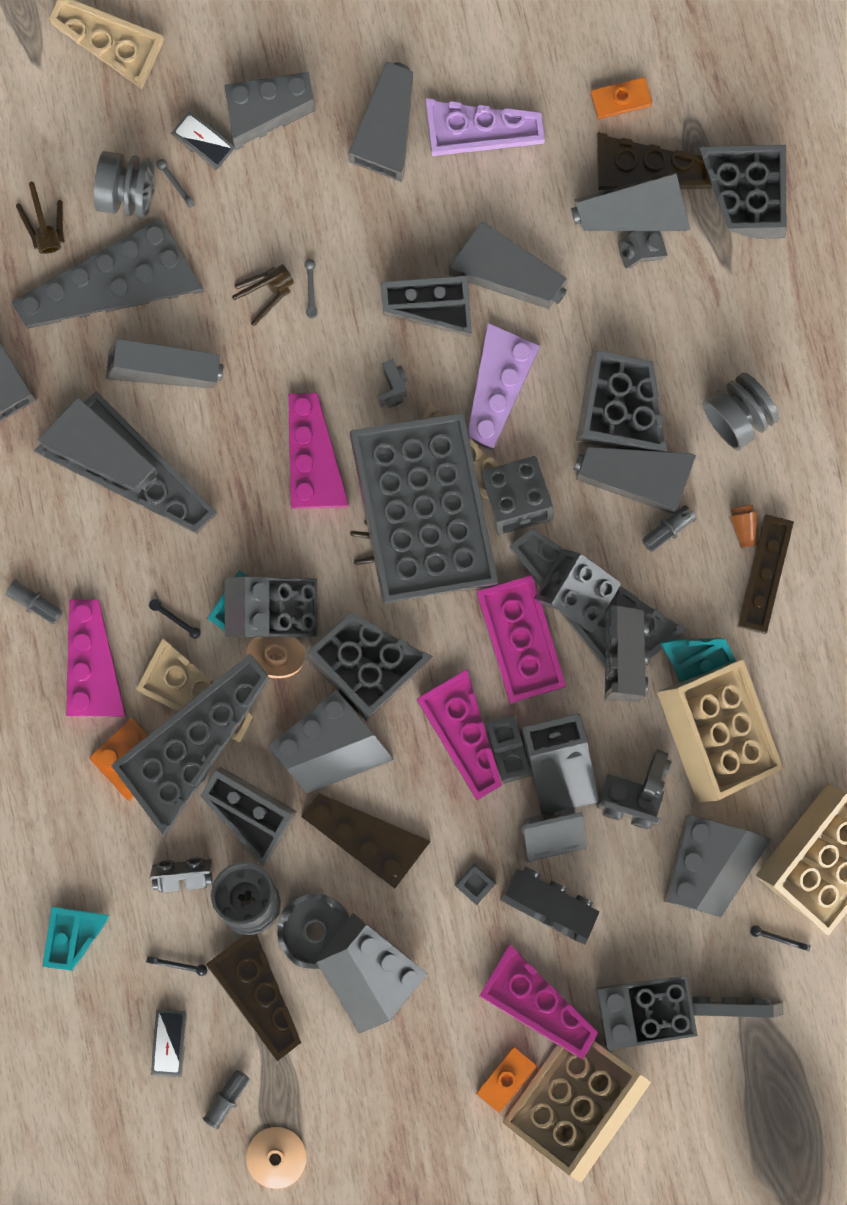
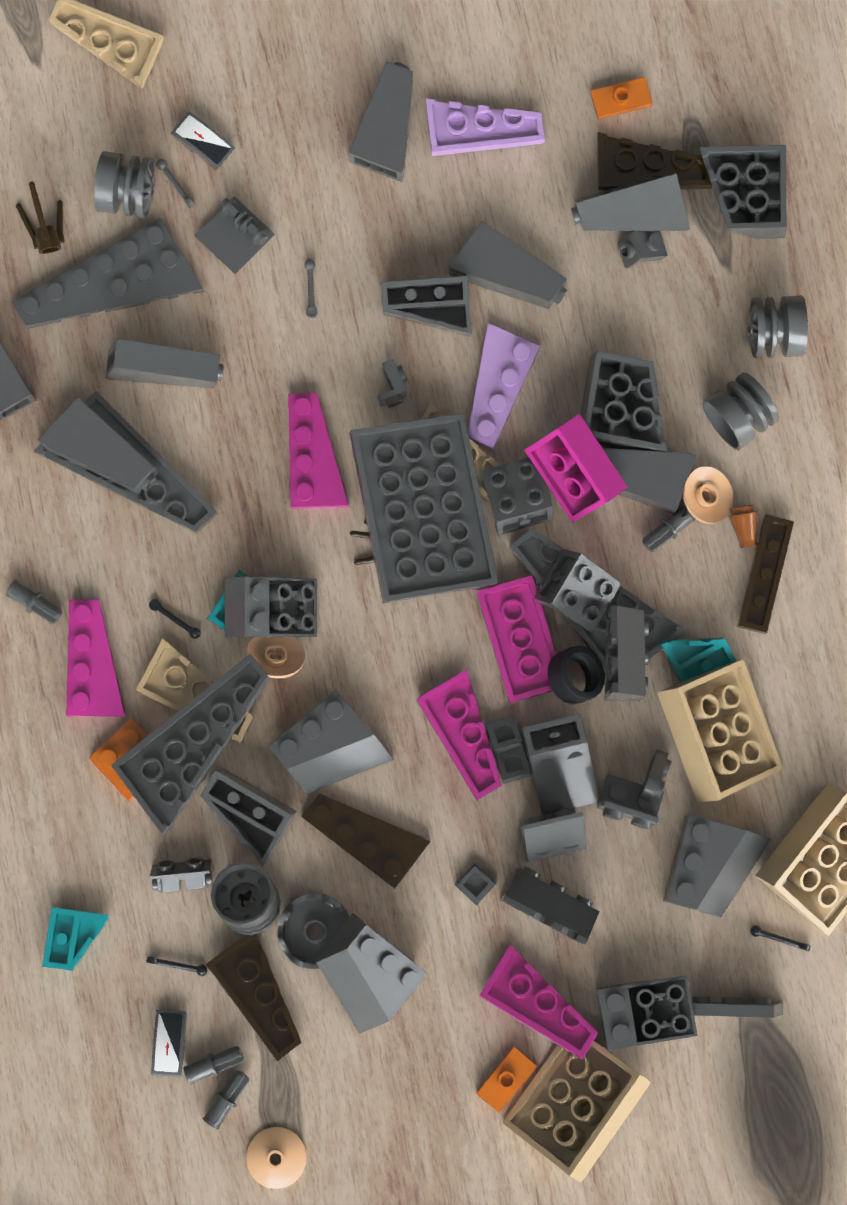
dark grey wedge [224,72,315,150] -> none
dark brown plant [232,264,294,326] -> none
dark grey wedge [306,612,433,721] -> none
none -> dark grey axle [183,1046,244,1084]
none -> dark grey hinge [194,196,275,274]
none -> dark pink slope [524,414,628,523]
none -> black tyre [548,645,605,705]
none -> light nougat dish [683,466,734,524]
none -> dark grey wheel [747,295,808,358]

